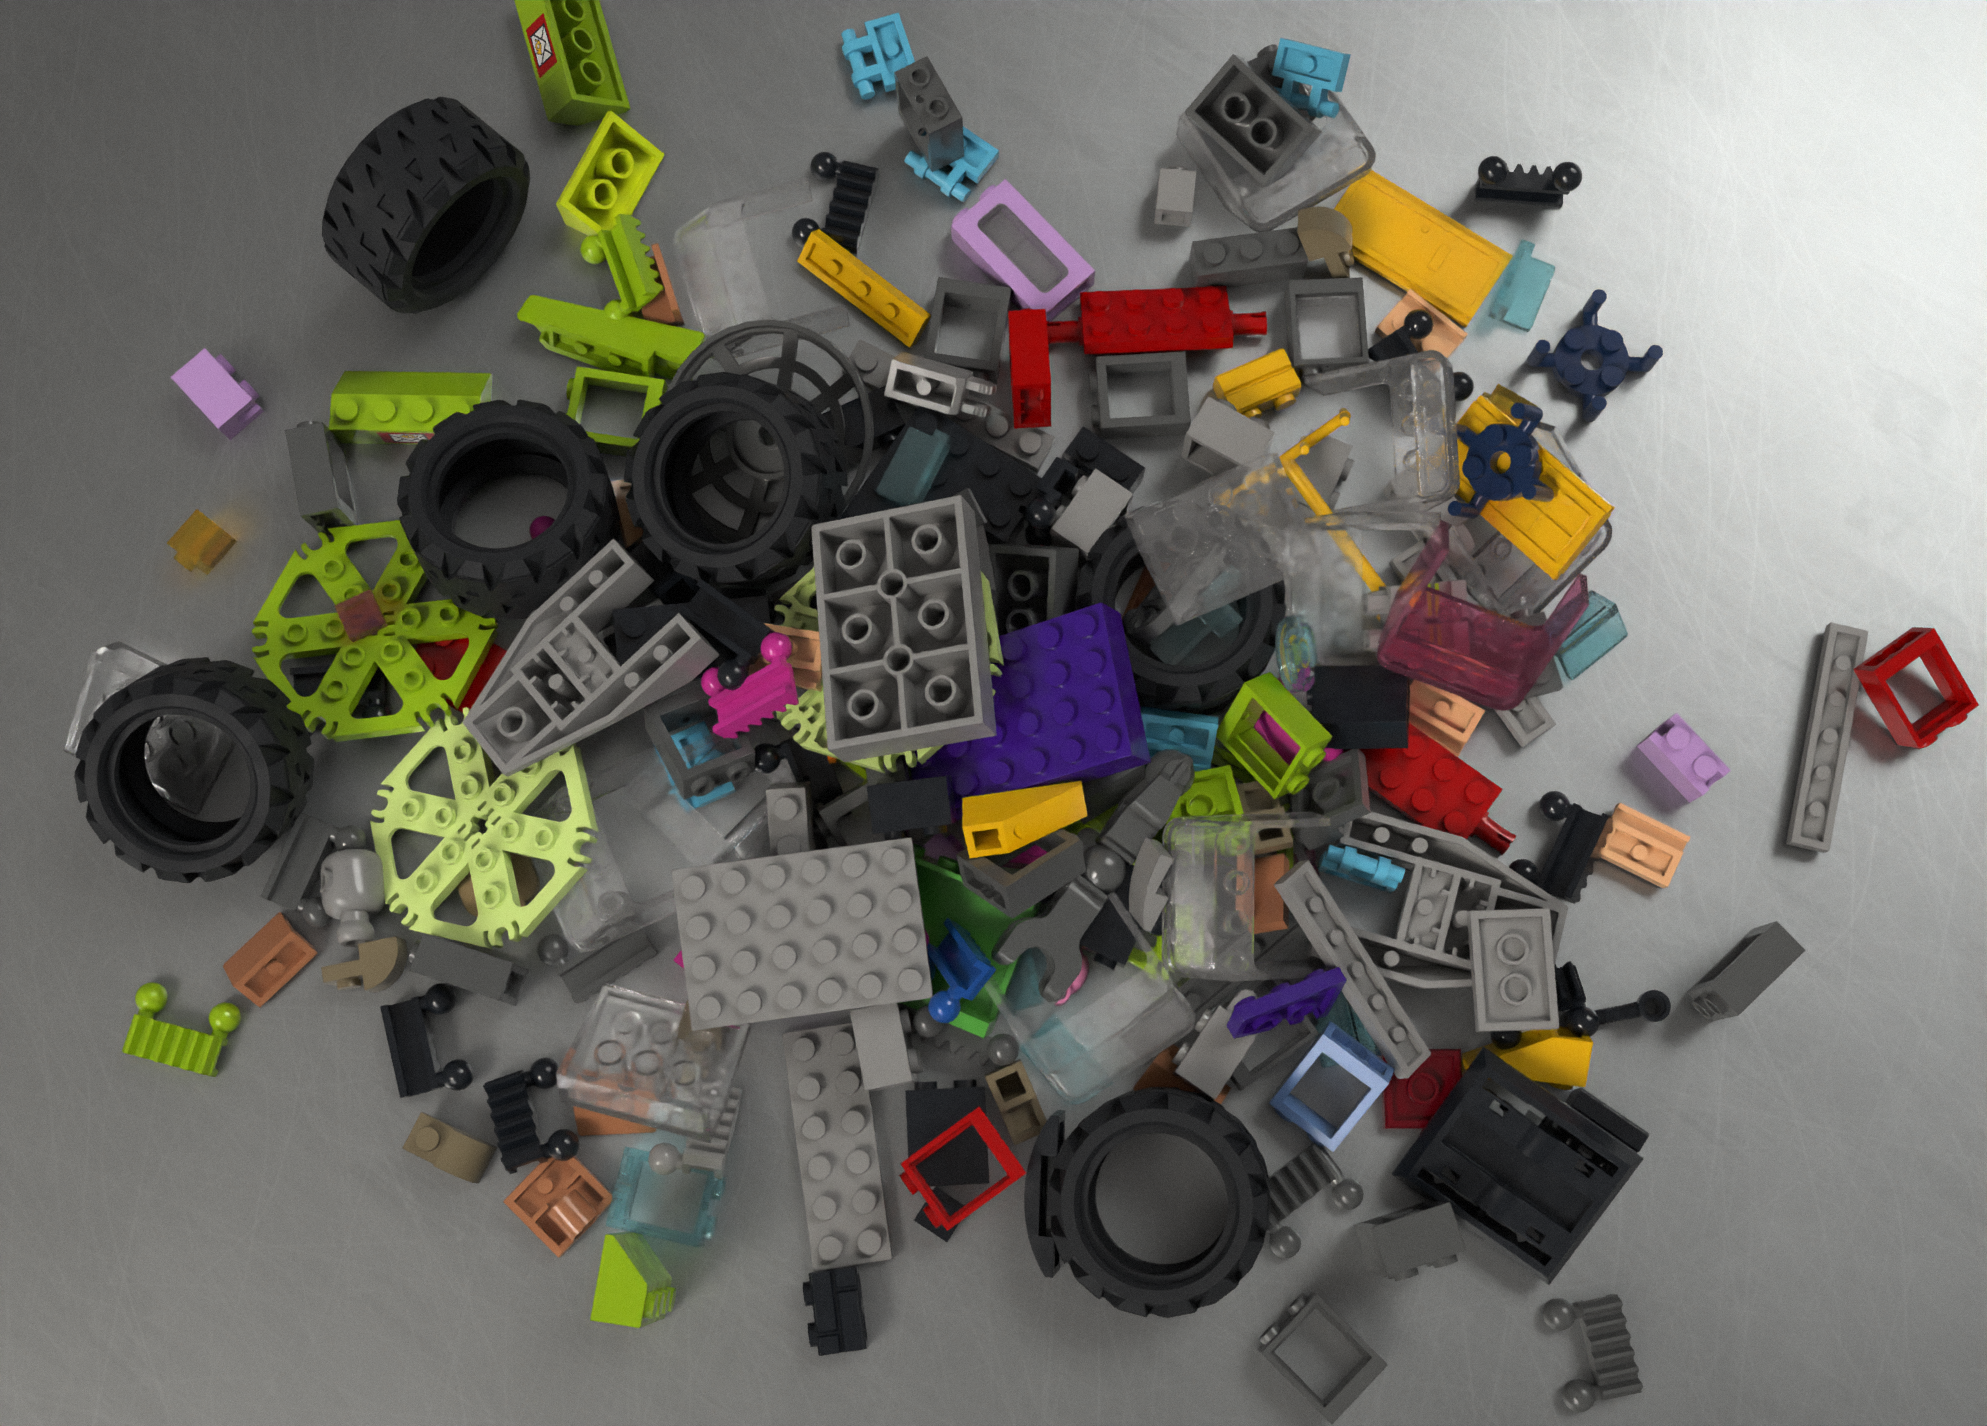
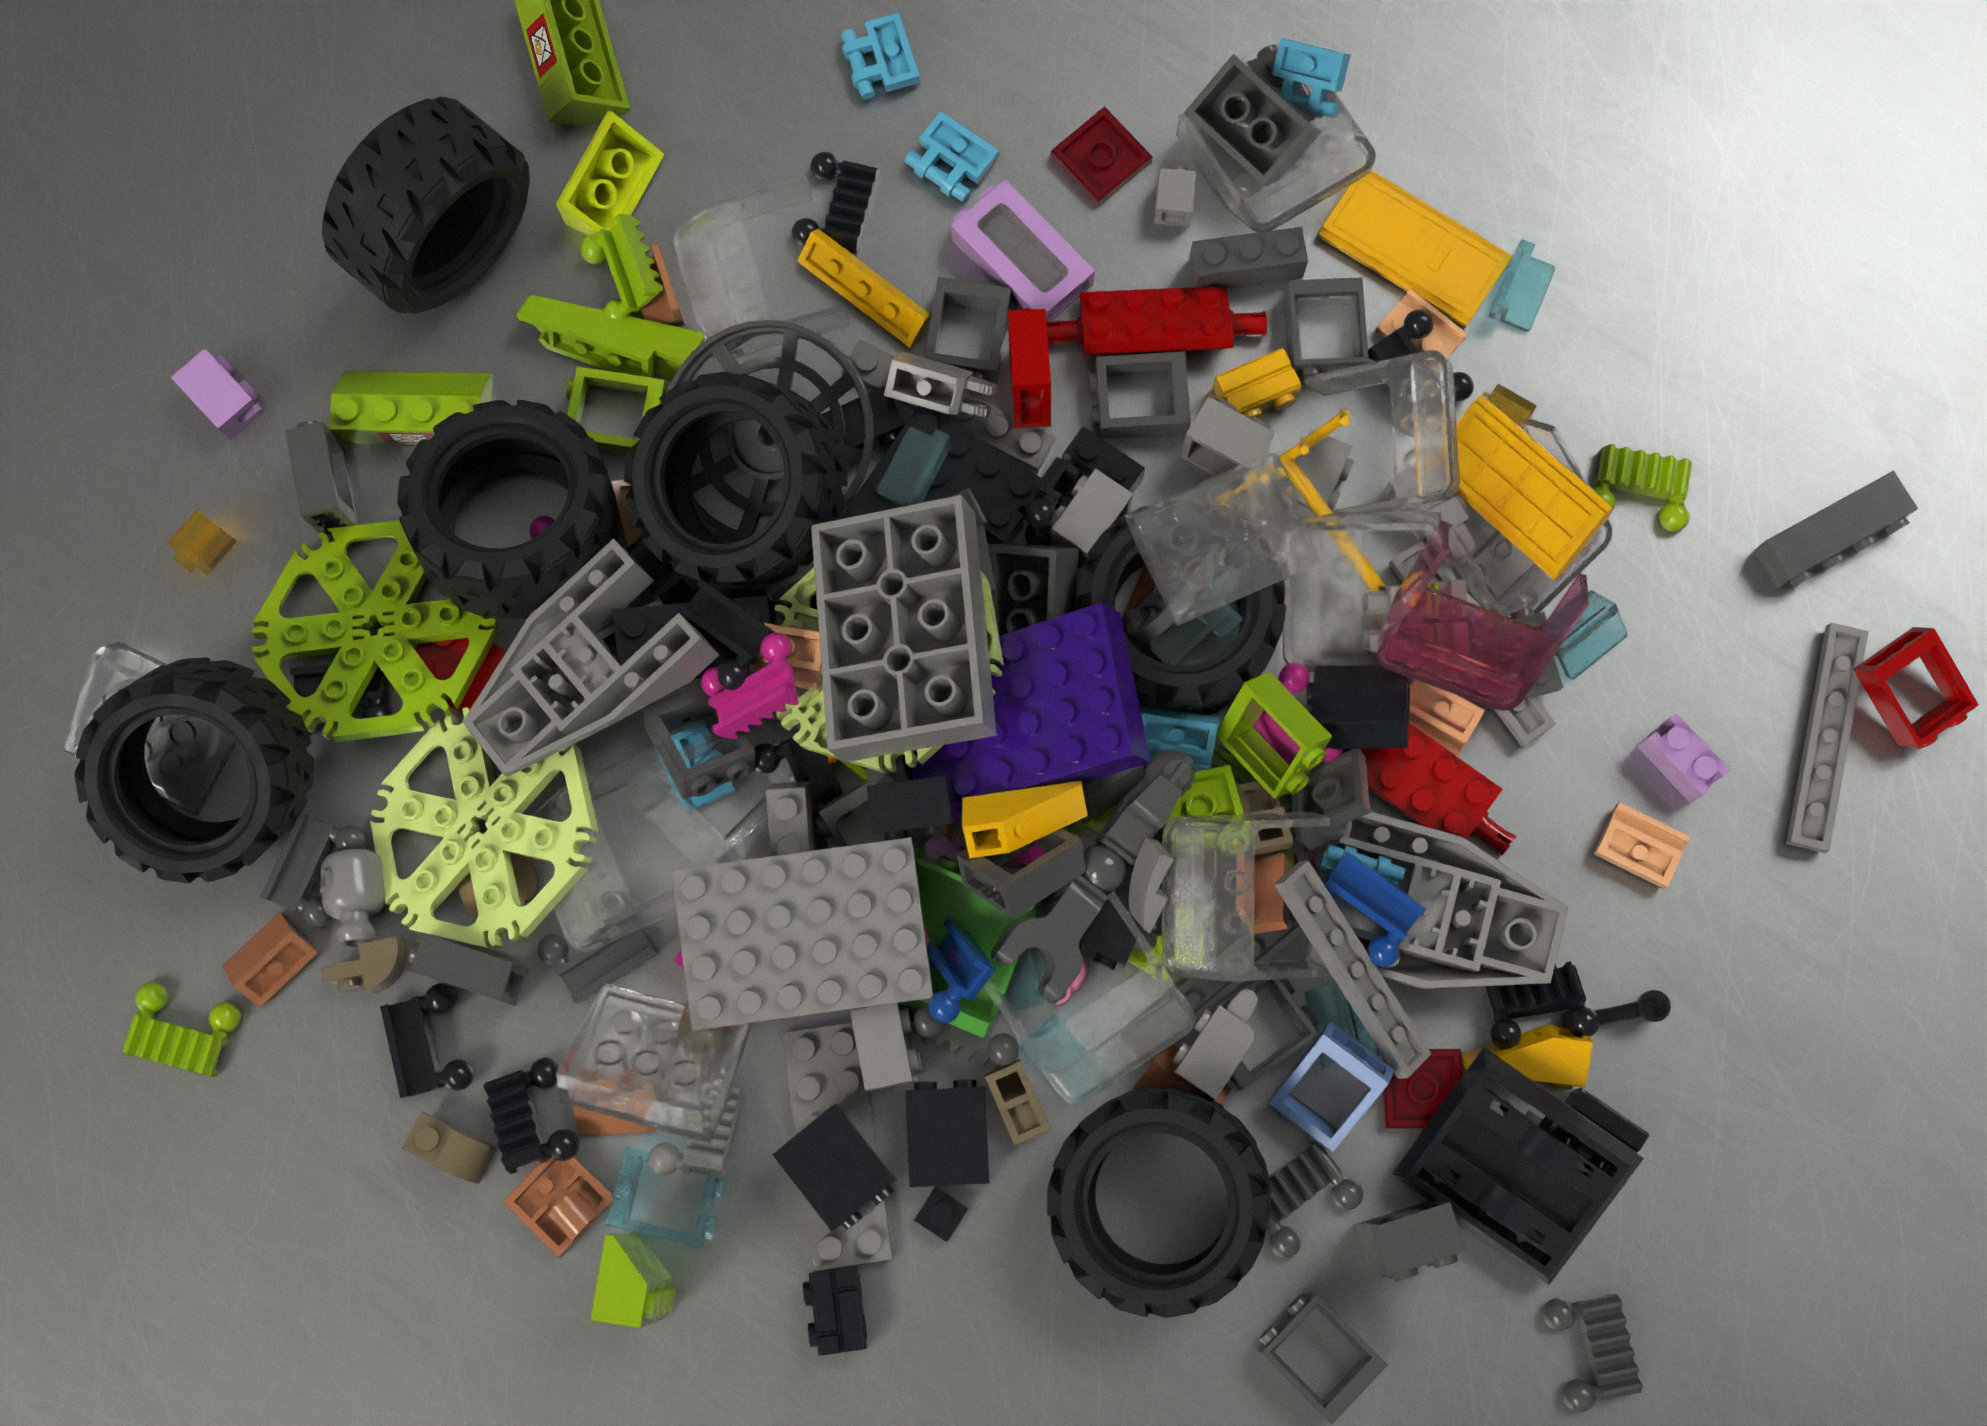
tile [335,589,388,642] -> none
dark grey window [894,56,964,172] -> none
red window [899,1106,1026,1231] -> none
black slope [1024,1110,1066,1278] -> none
dark purple wing [1226,967,1347,1039] -> none
clear light blue tile [1275,614,1317,693] -> none
dark tan brick [1297,207,1354,278] -> none
dark blue plate [1437,403,1554,519] -> none
light grey plate [1467,908,1559,1032] -> none
black gear [1474,156,1582,207] -> none
black gear [1509,791,1613,904] -> none
dark blue plate [1527,289,1663,422] -> none
dark grey window [1687,921,1806,1021] -> none
none -> black brick [772,1103,897,1232]
none -> dark red tile [1050,106,1153,207]
none -> blue gear [1324,851,1426,967]
none -> lime gear [1594,444,1692,532]
none -> dark grey brick [1754,470,1918,588]

